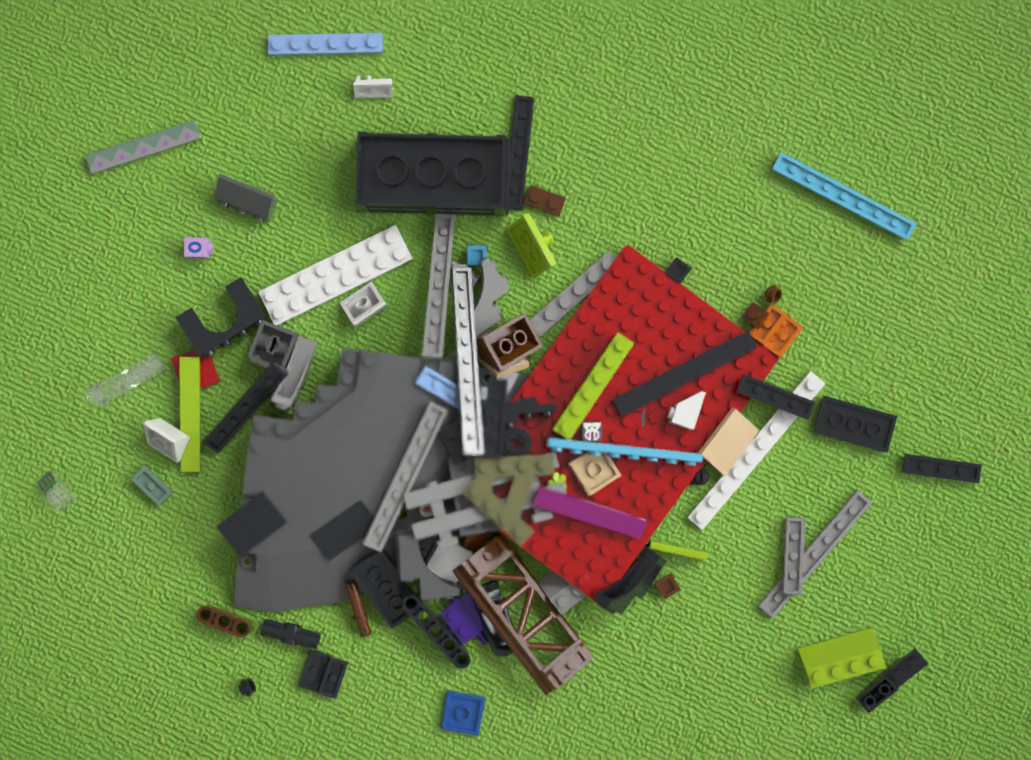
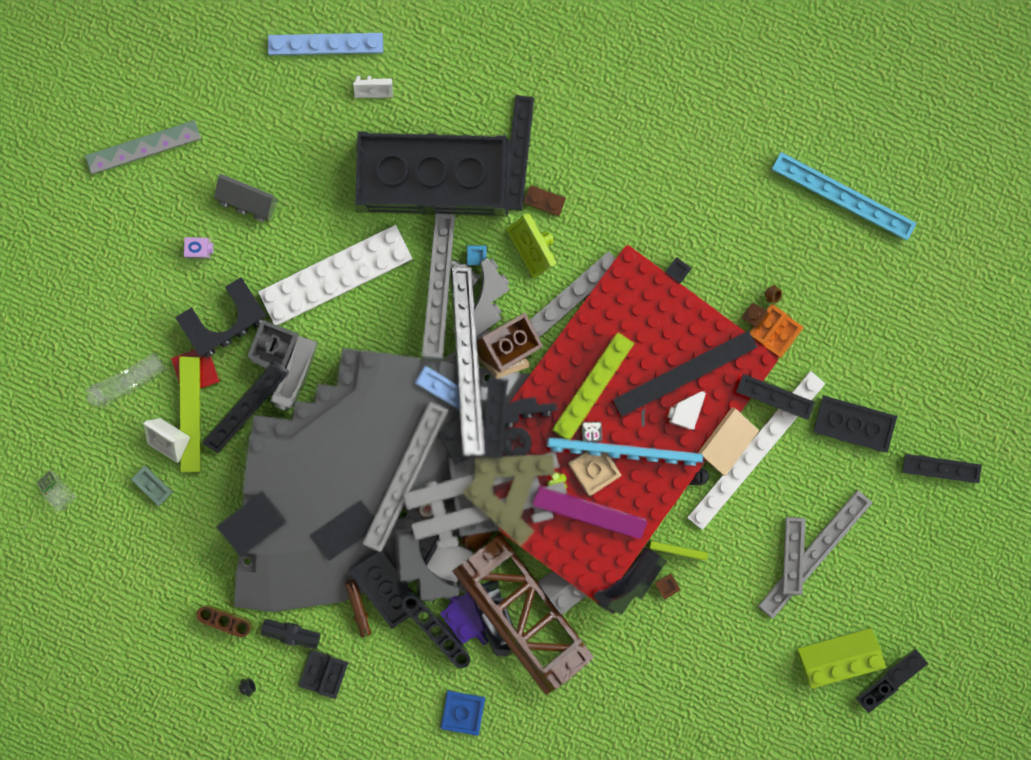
white slope [340,282,388,327] -> none

